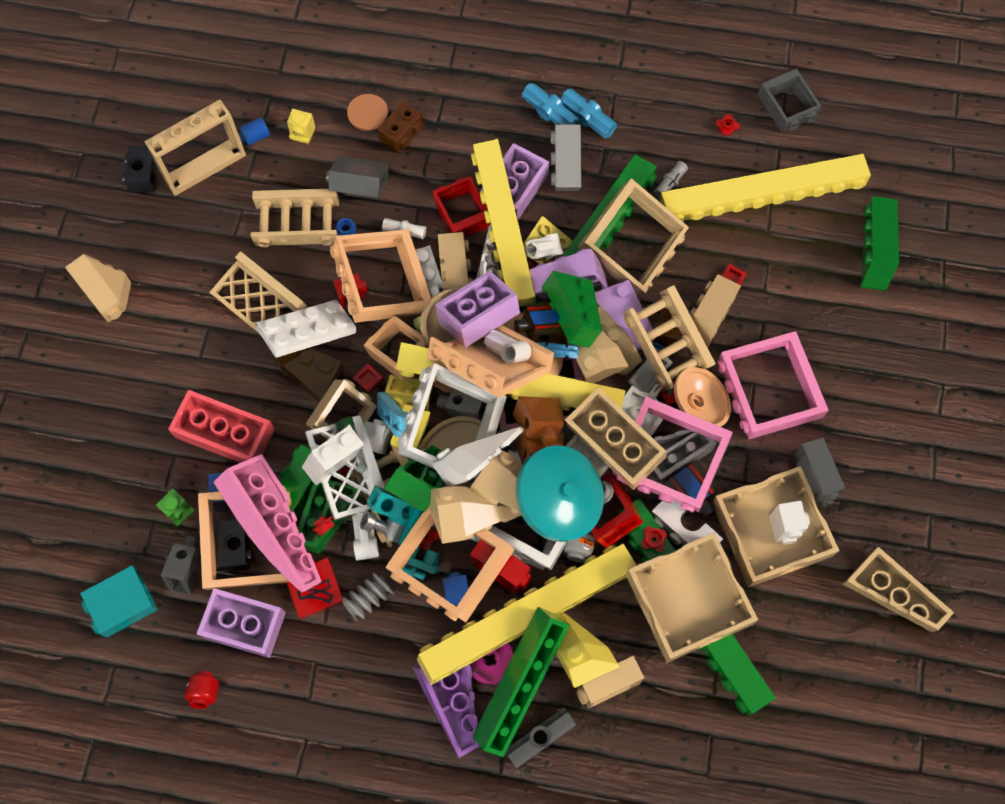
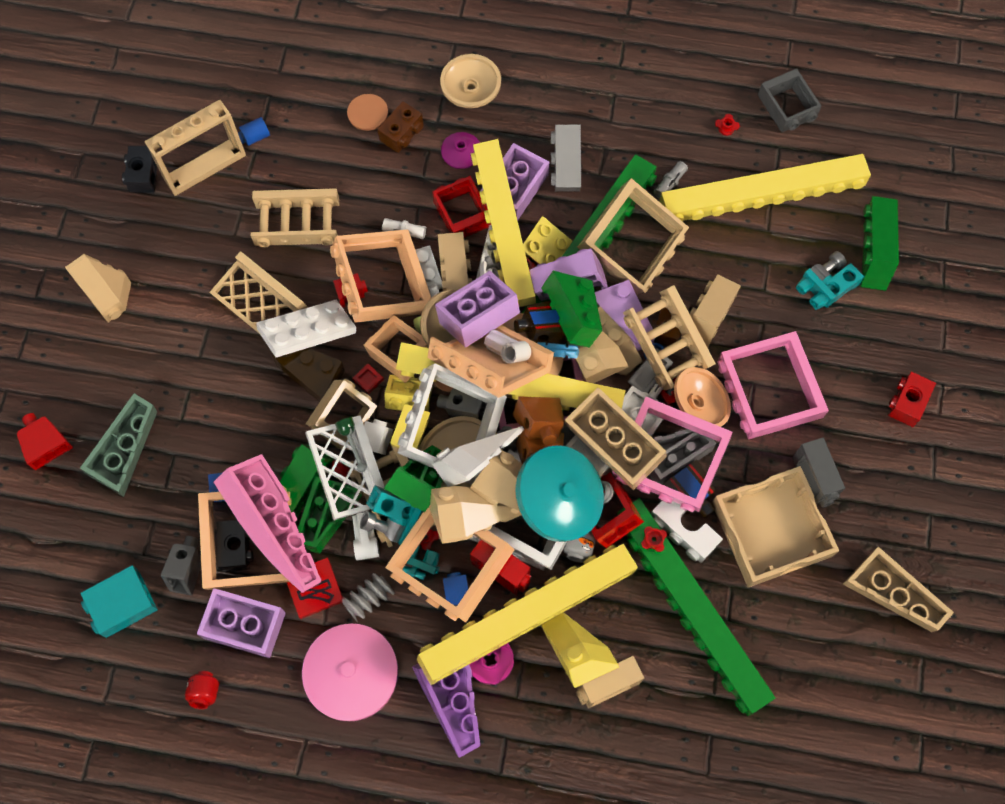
bright green brick [156,489,195,527] -> none
coral brick [168,390,275,463] -> none
light yellow brick [287,109,315,144] -> none
white brick [302,425,364,485] -> none
red plate [312,515,334,537] -> none
dark grey brick [326,156,388,198] -> none
blue plate [335,218,357,236] -> none
medium azure plate [377,392,408,438] -> none
green brick [472,607,570,757] -> none
dark grey piece [506,708,576,769] -> none
dark azure piece [522,83,579,125] -> none
white piece [524,233,564,260] -> none
dark azure piece [560,89,617,139] -> none
tan tile [626,532,758,663] -> none
red tile [721,264,747,285] -> none
white brick [769,501,810,545] -> none
none -> red torso [17,413,73,470]
none -> sand green wedge [80,394,157,497]
none -> bright pink dish [302,624,398,721]
none -> tan dish [440,54,501,108]
none -> magenta dish [441,132,480,169]
none -> teal hips [796,251,864,310]
none -> red brick [888,371,936,427]

